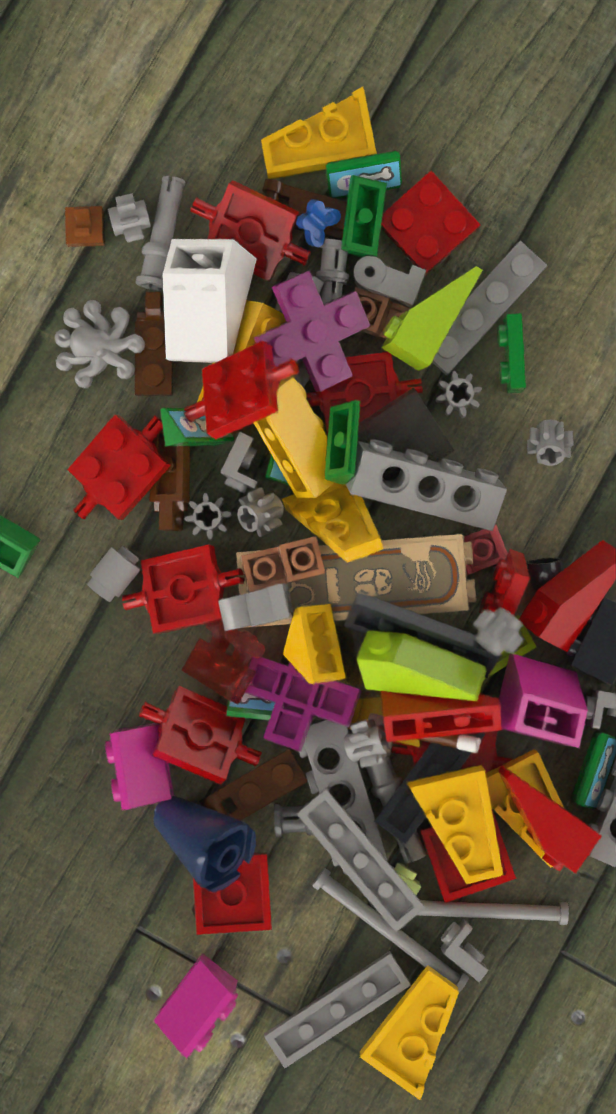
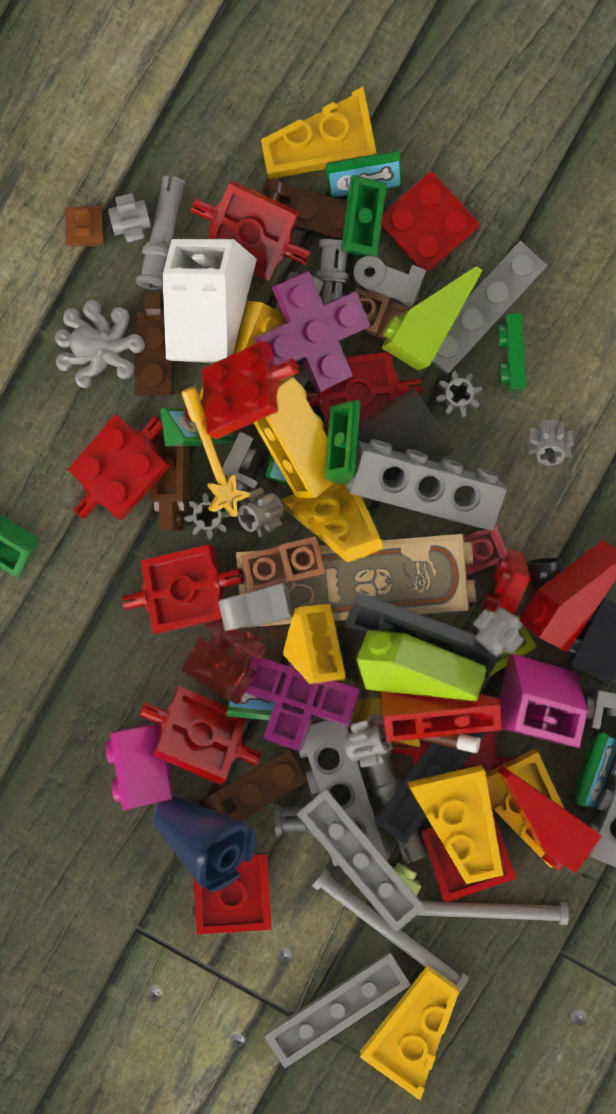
light grey brick [87,546,141,602] -> none
dark pink slope [154,953,238,1058] -> none
blue piece [296,199,341,247] -> none
light grey bracket [440,919,489,982] -> none
none -> yellow piece [181,387,249,517]

